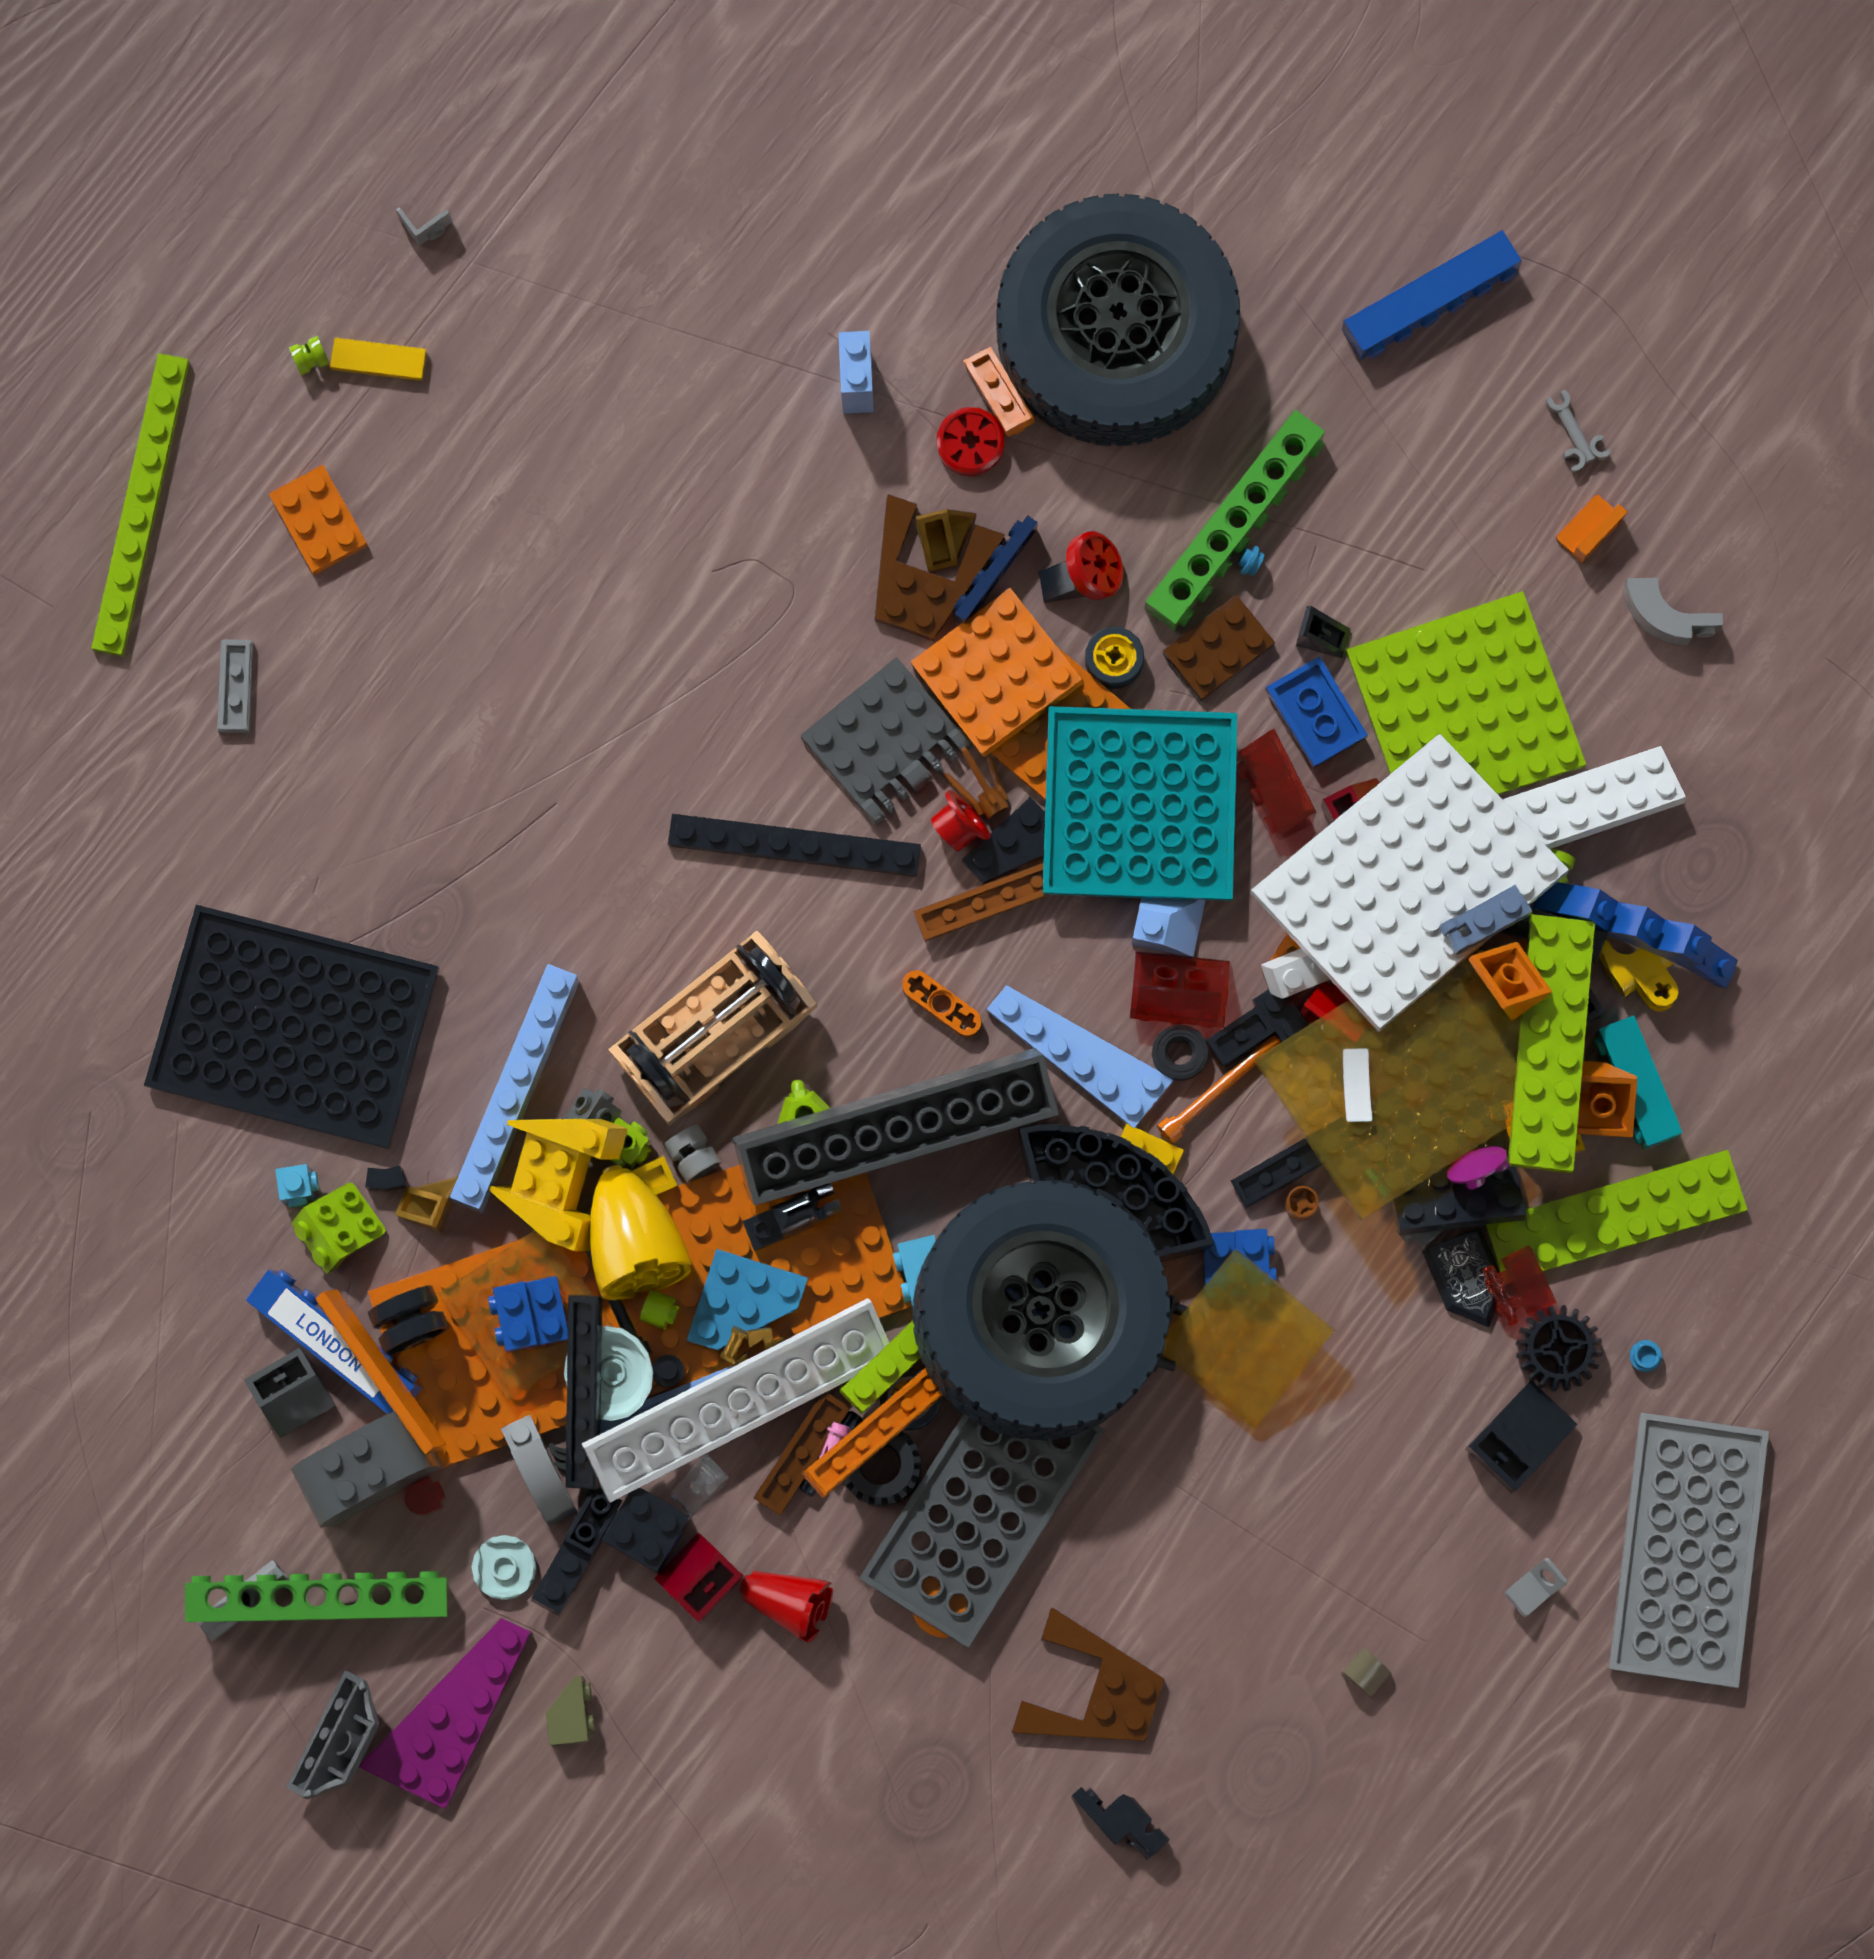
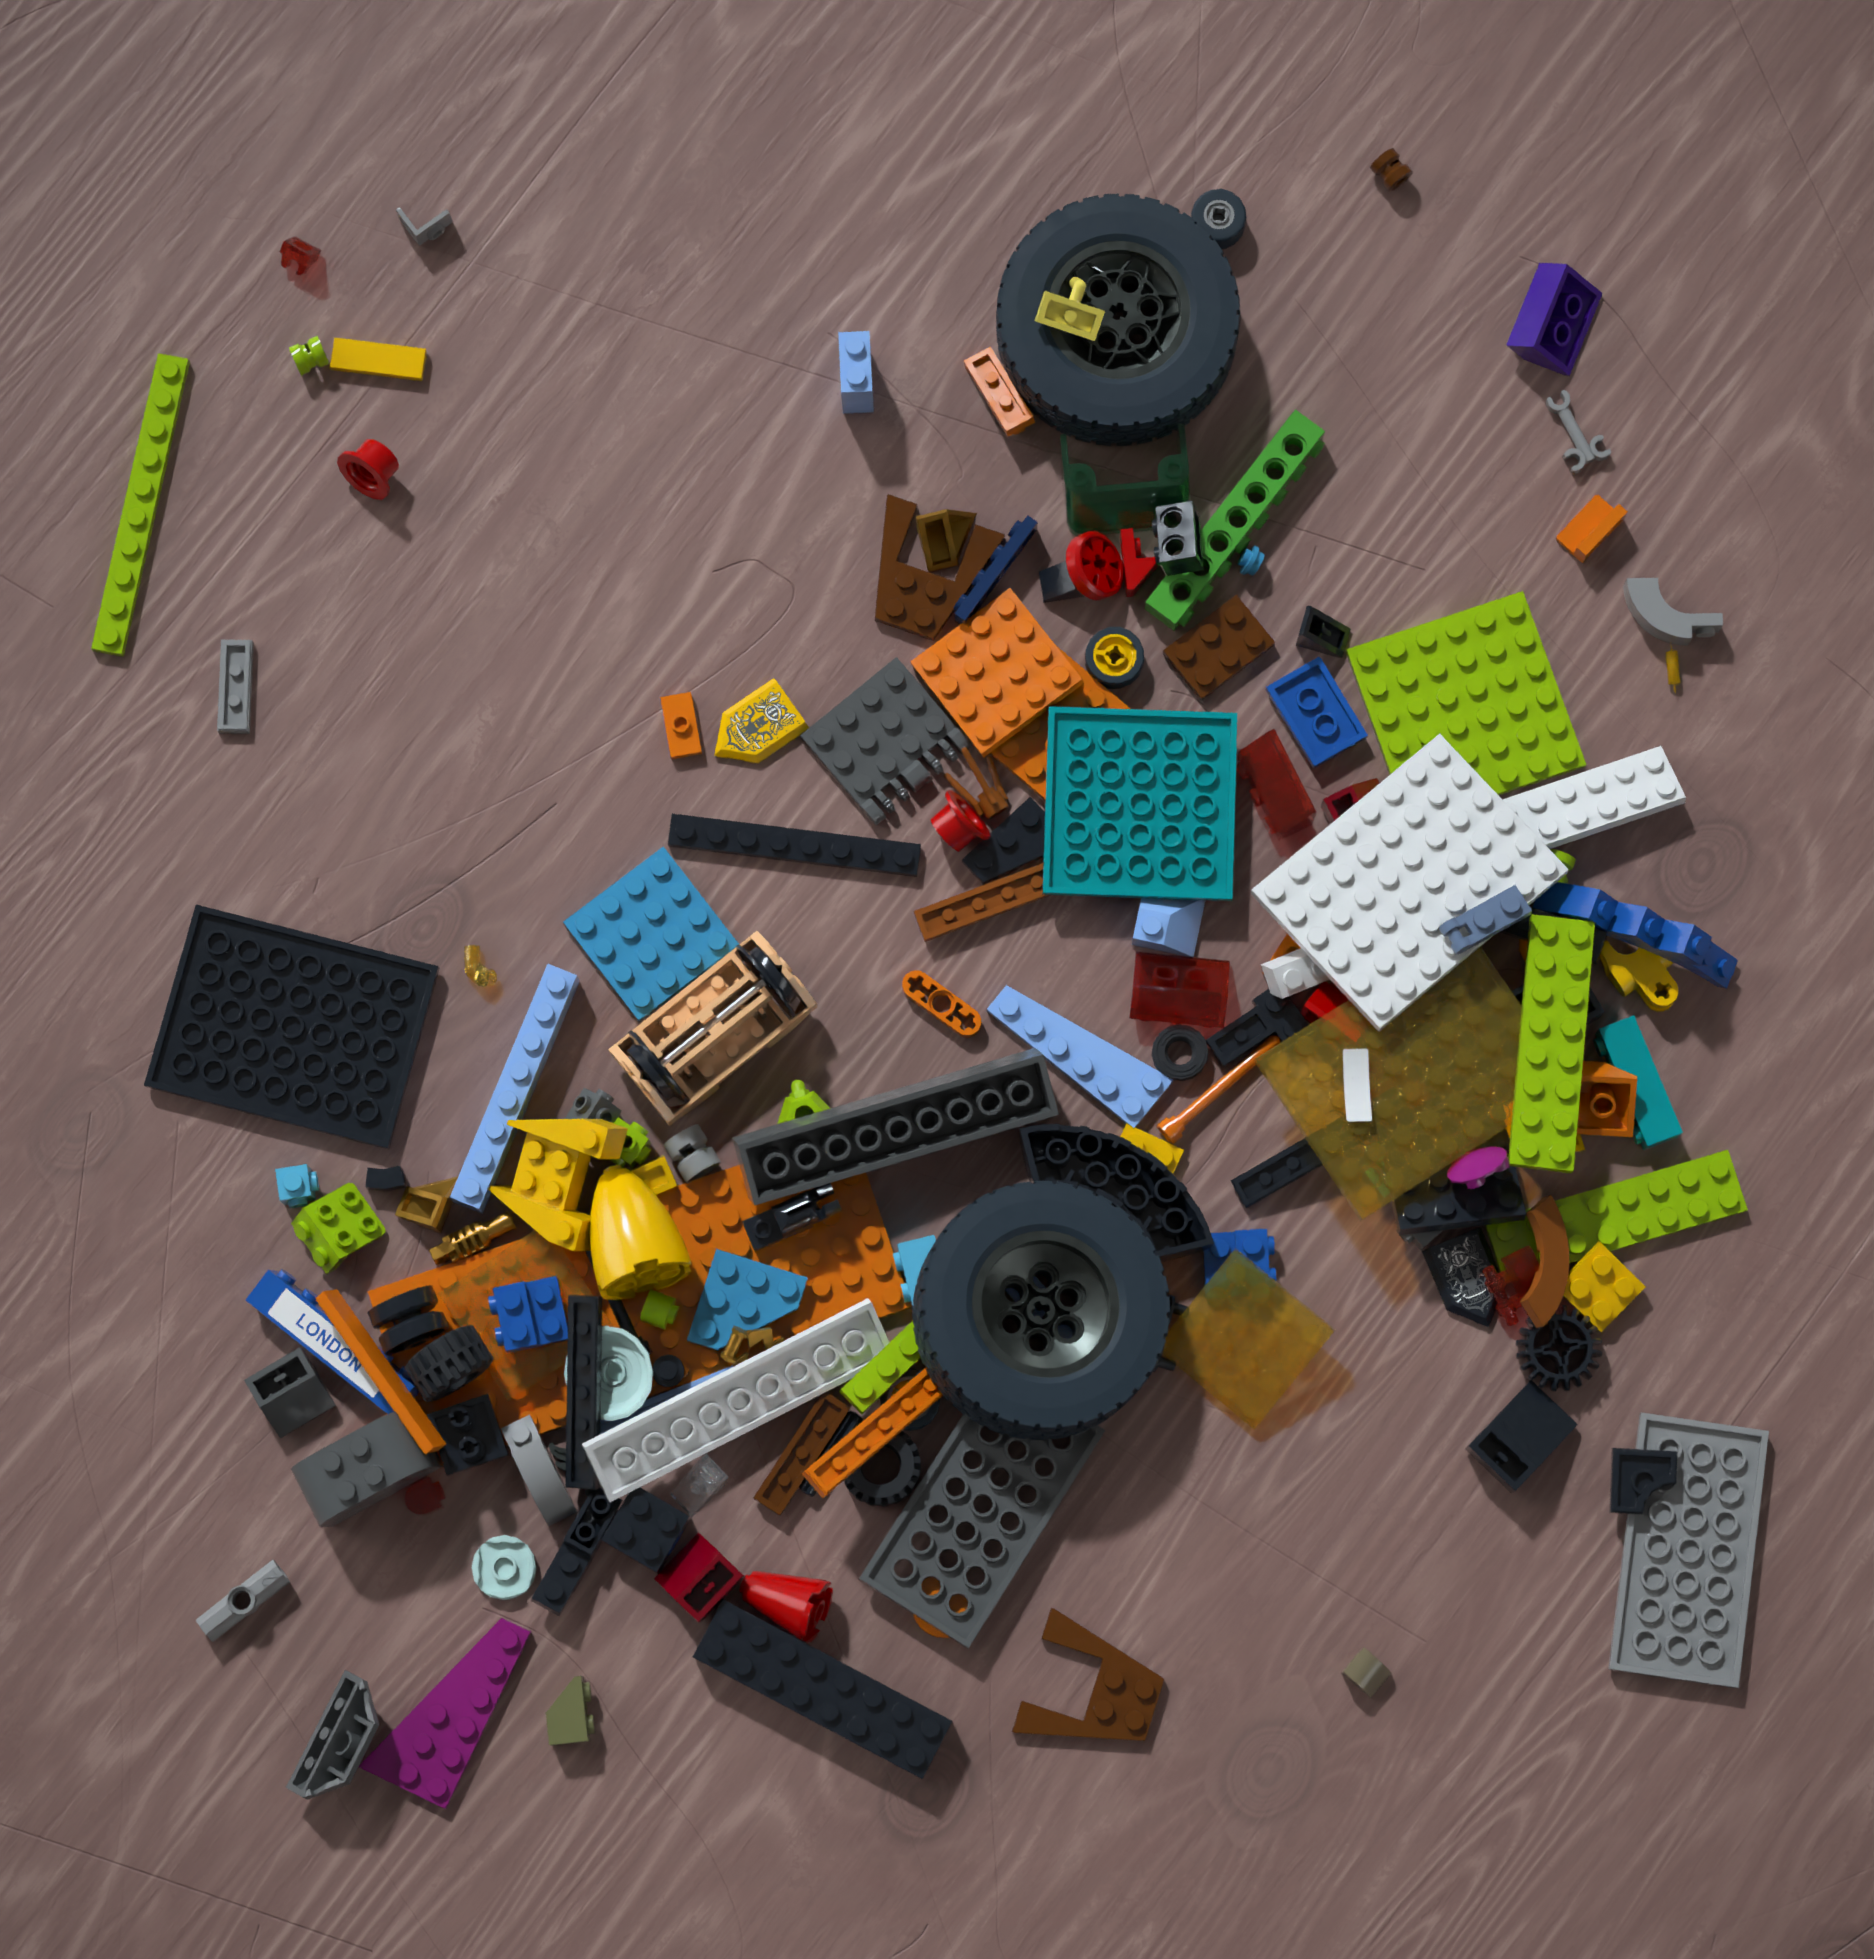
bright green brick [184,1571,447,1622] -> none
orange plate [269,464,368,575] -> none
bright pink pin [819,1422,851,1458] -> none
red wheel [936,407,1005,476] -> none
black plate [1071,1787,1170,1860] -> none
dark orange wheel [1285,1186,1319,1221] -> none
blue brick [1341,230,1522,360] -> none
orange slope [1468,942,1552,1021] -> none
light grey bracket [1505,1558,1568,1617] -> none
dark azure plate [1629,1340,1662,1372] -> none
none -> clear red tile [279,236,321,276]
none -> red piece [337,439,399,500]
none -> black tyre [405,1325,494,1402]
none -> black plate [427,1394,509,1476]
none -> pearl gold hinge [429,1211,517,1265]
none -> clear yellow arm [464,945,497,987]
none -> dark azure plate [563,846,739,1022]
none -> orange plate [660,692,702,760]
none -> black brick [693,1600,953,1780]
none -> yellow tile [714,678,809,764]
none -> light yellow plate [1035,277,1105,341]
none -> clear green windscreen [1059,424,1190,536]
none -> red slope [1120,528,1158,597]
none -> black brick [1152,501,1204,576]
none -> black wheel [1191,189,1247,249]
none -> reddish brown wheel [1370,148,1413,192]
none -> dark purple slope [1506,263,1603,376]
none -> dark orange tile [1520,1195,1569,1328]
none -> yellow plate [1563,1241,1646,1332]
none -> black tile [1609,1448,1678,1515]
none -> yellow piece [1666,642,1680,693]

